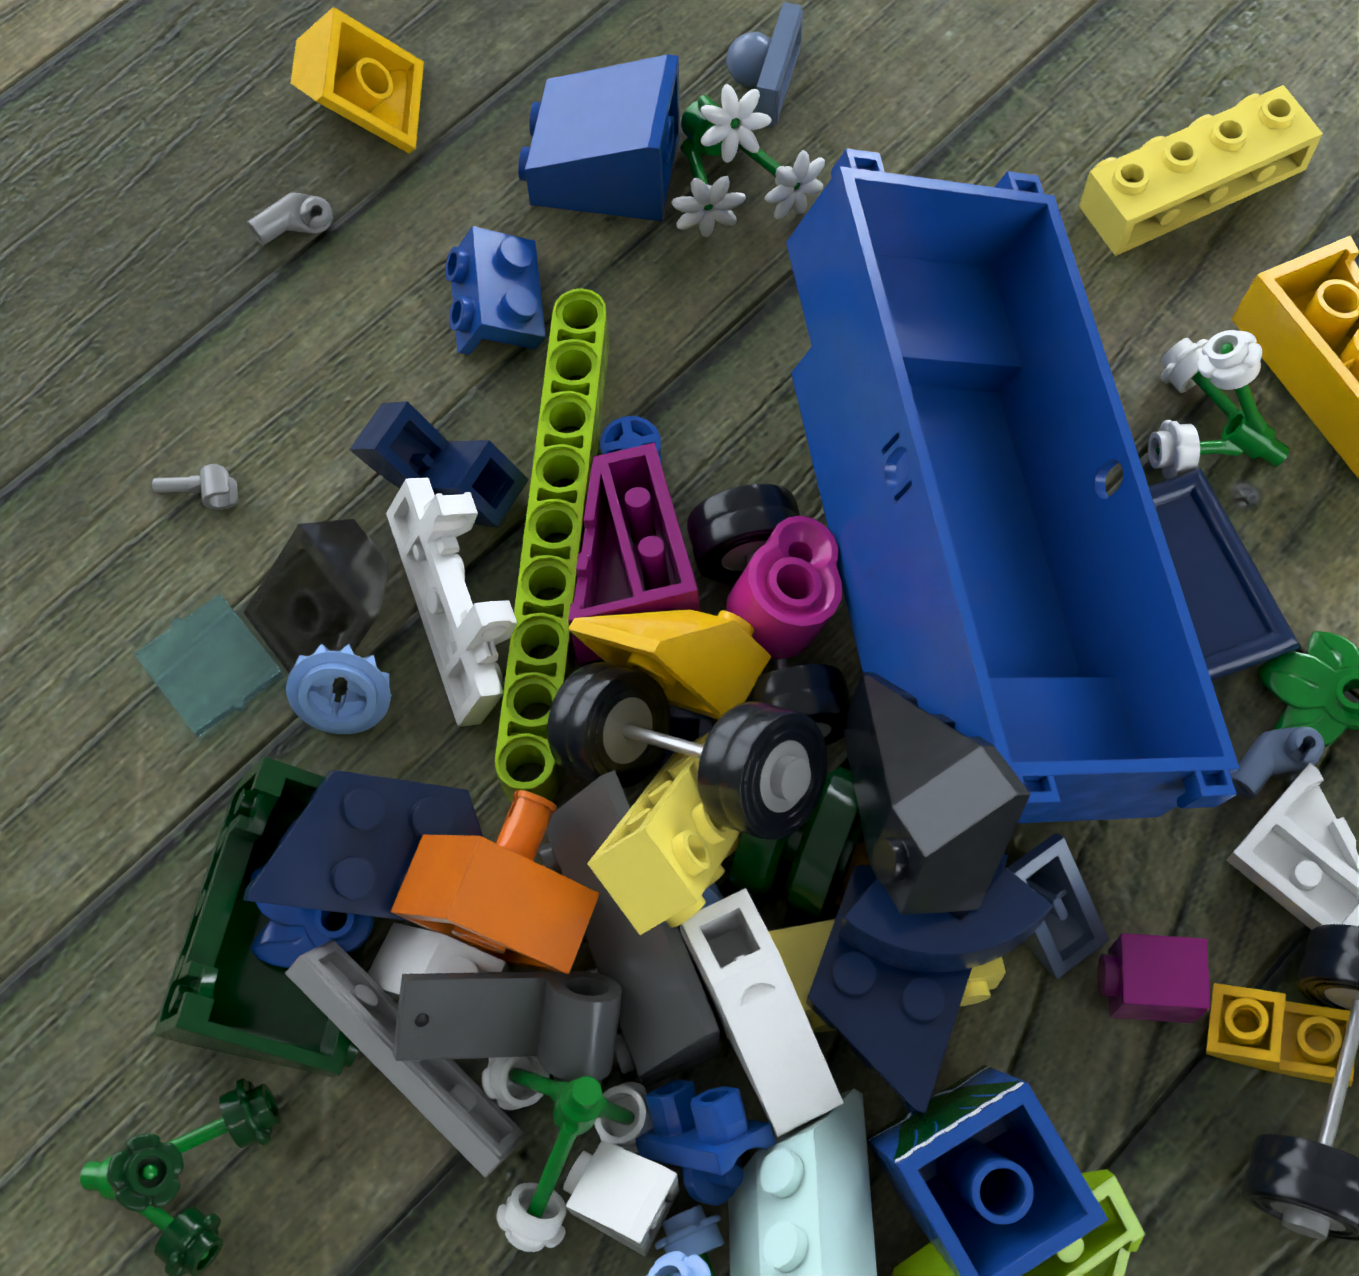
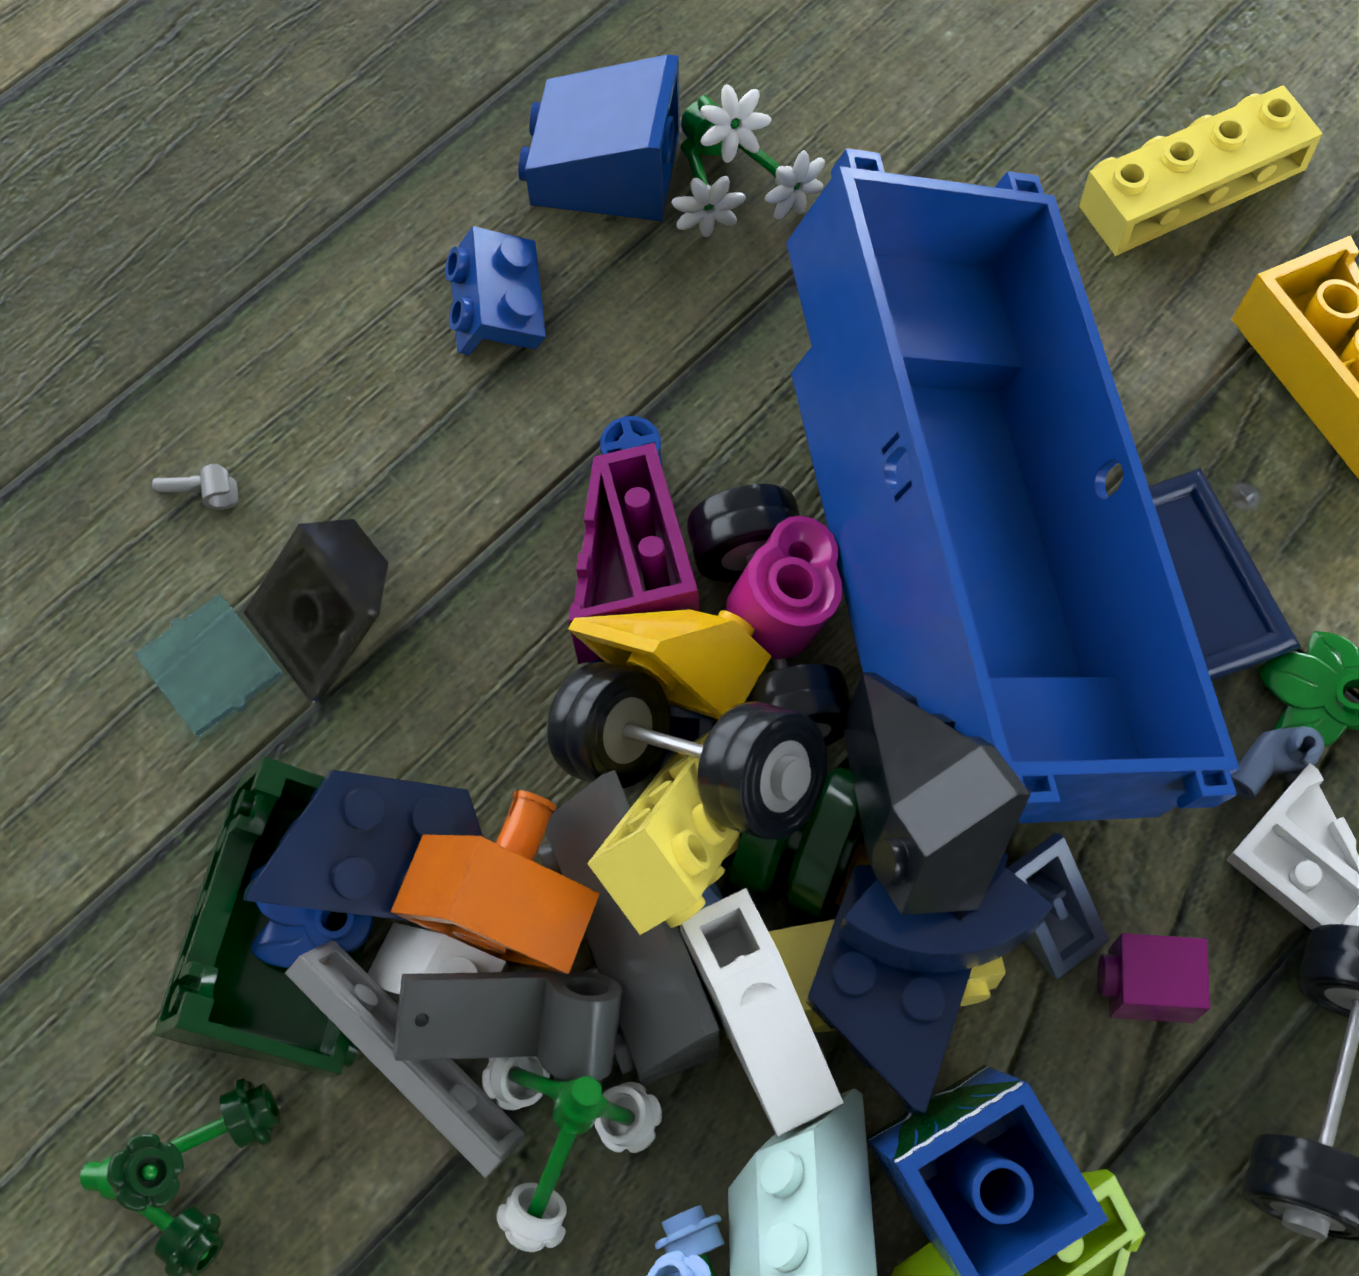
light grey arm [246,193,333,246] -> none
light blue gear [286,644,392,734] -> none
yellow slope [291,7,424,154] -> none
dark blue brick [349,401,529,528] -> none
white hinge [386,478,517,727] -> none
lime beam [495,288,610,804] -> none
white slope [563,1140,680,1257] -> none
blue hips [635,1079,776,1206] -> none
sand blue tile [726,2,804,128] -> none
white plant [1148,330,1290,479] -> none
yellow slope [1206,983,1355,1087] -> none

